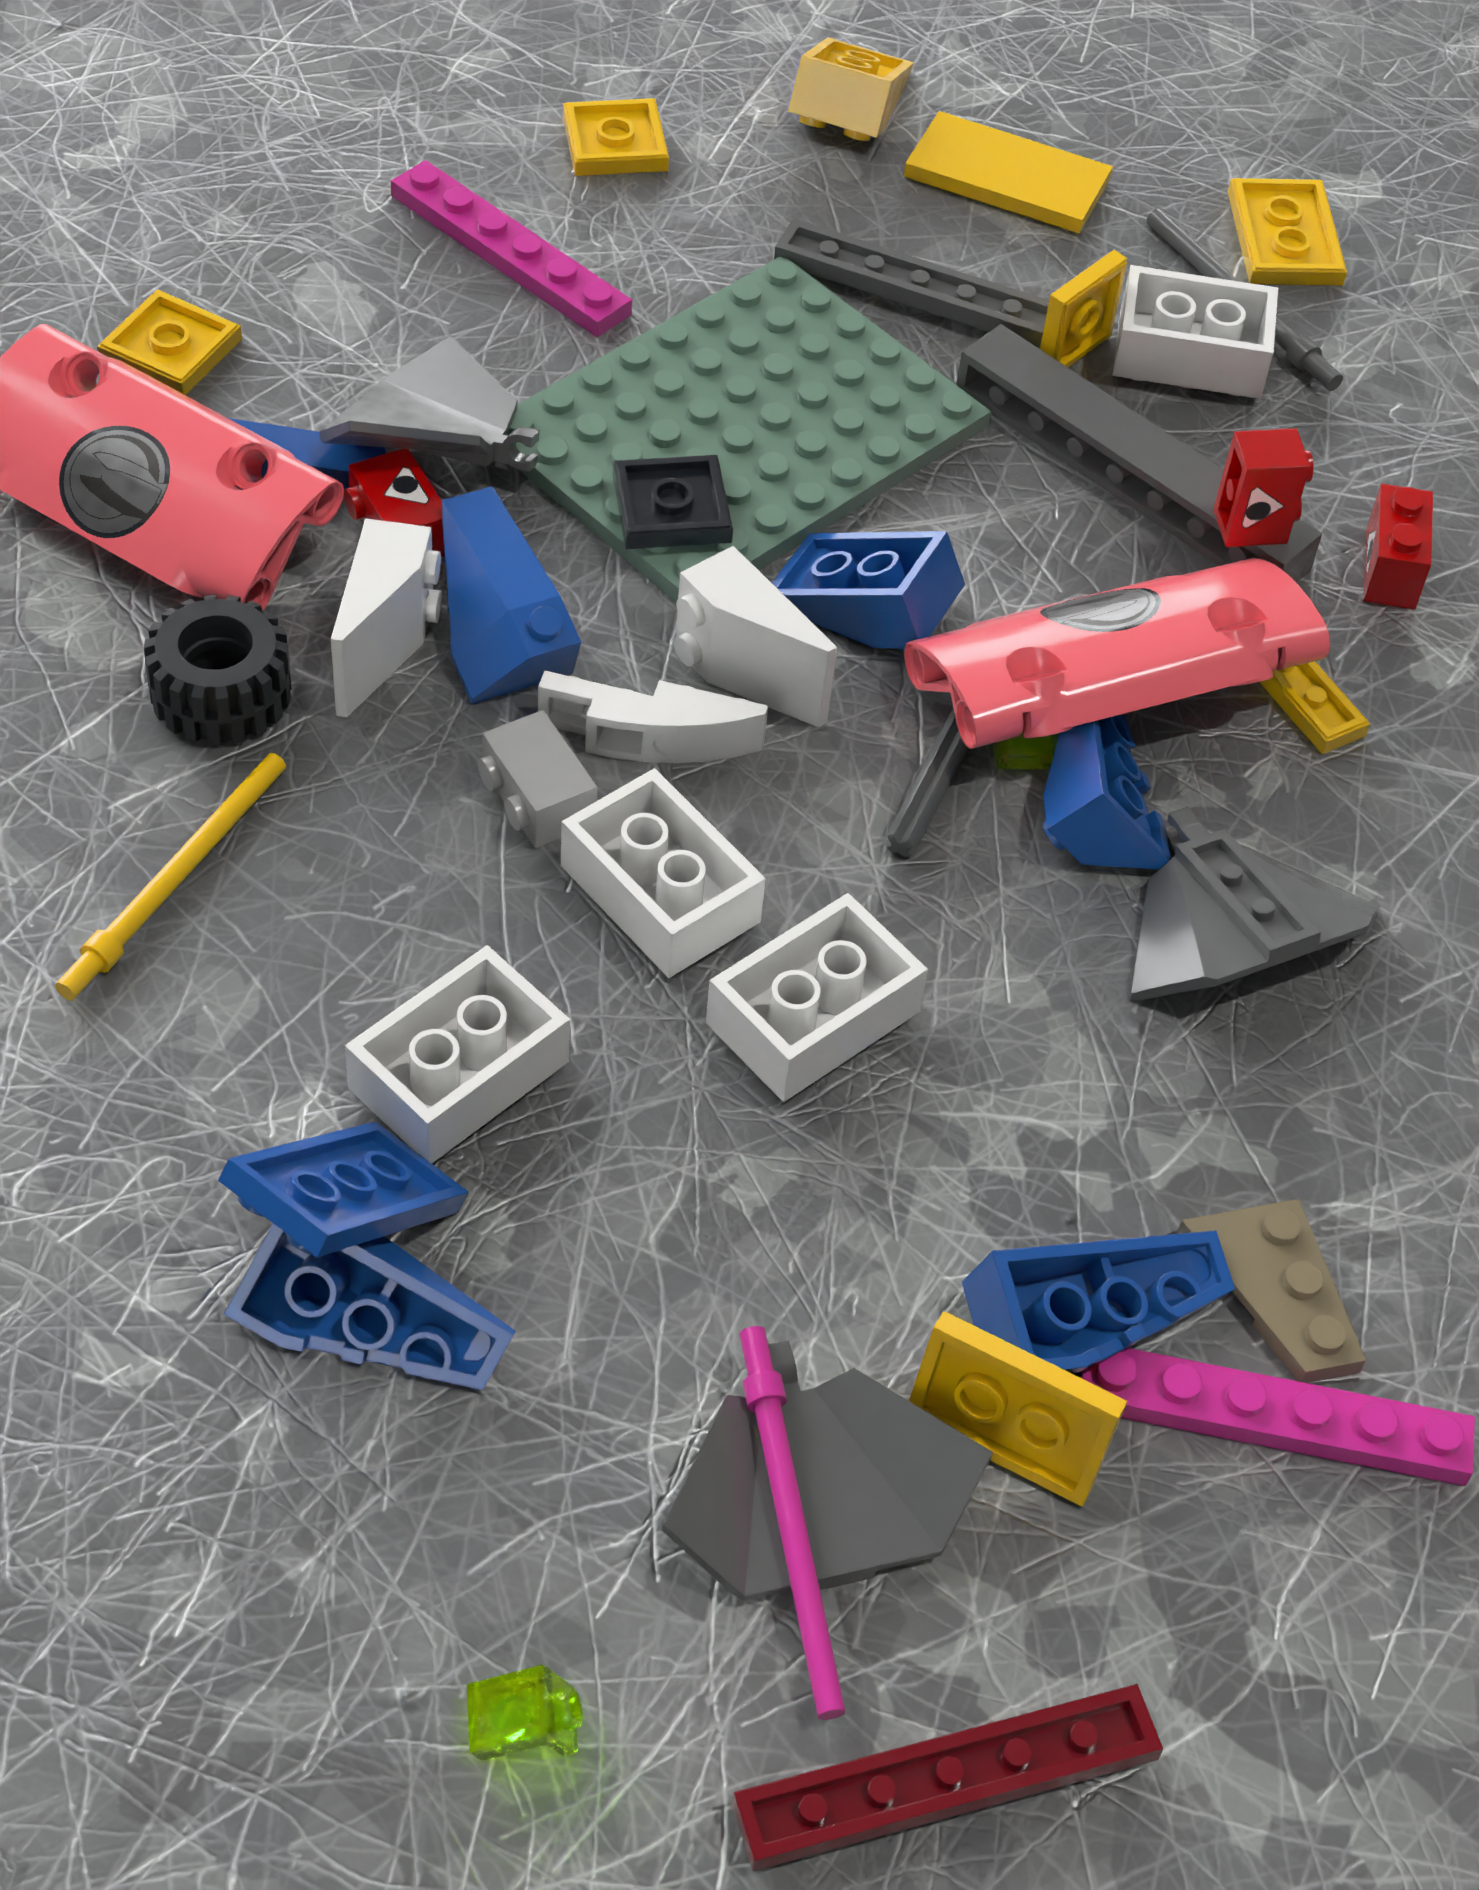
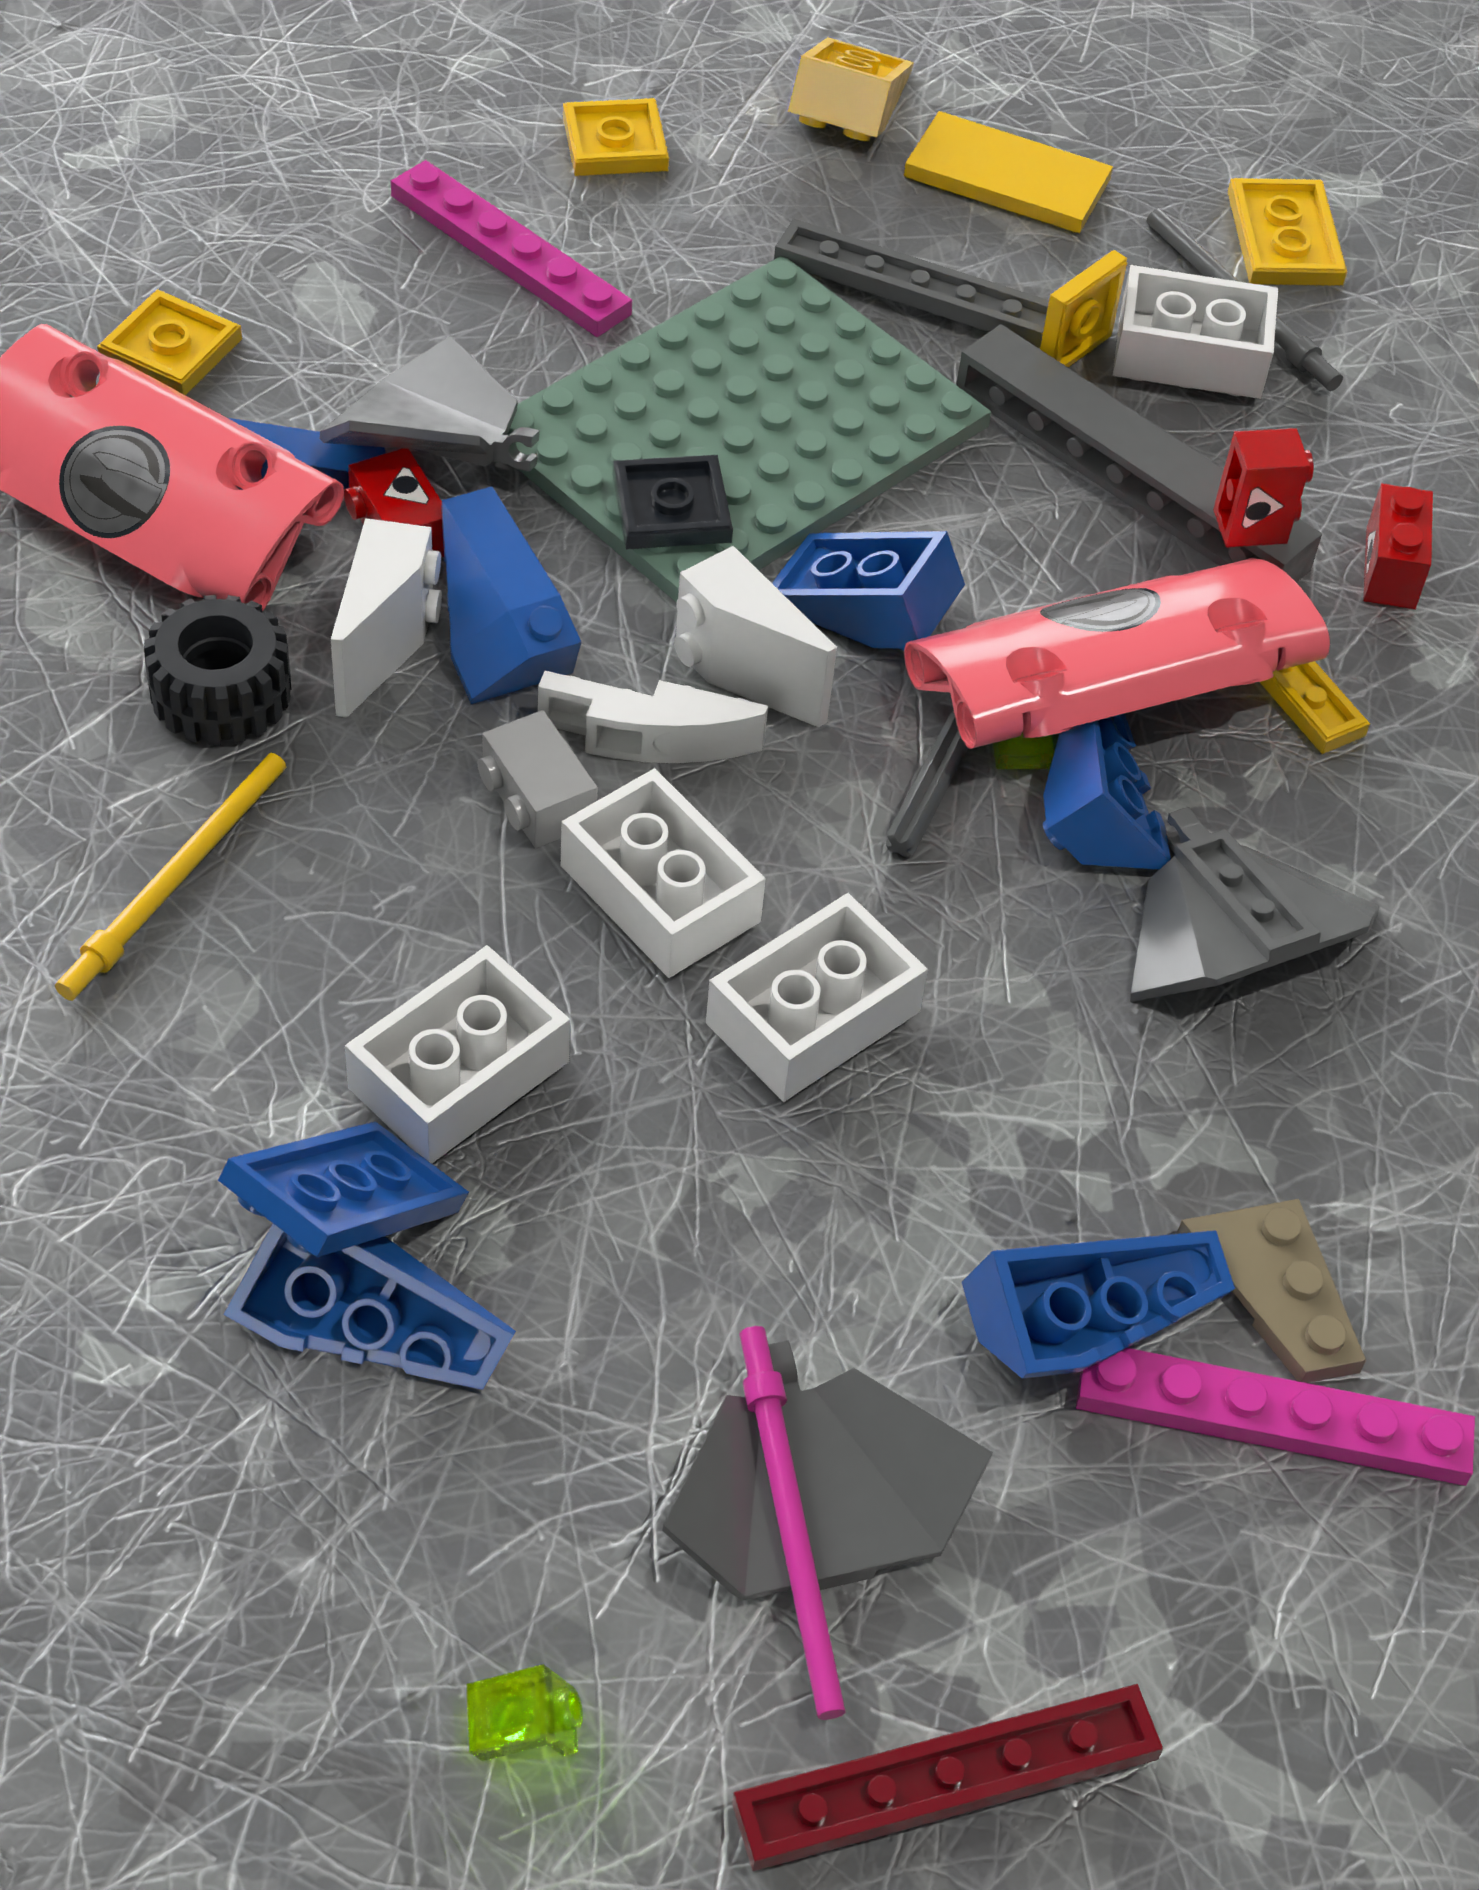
yellow plate [909,1311,1128,1507] -> none

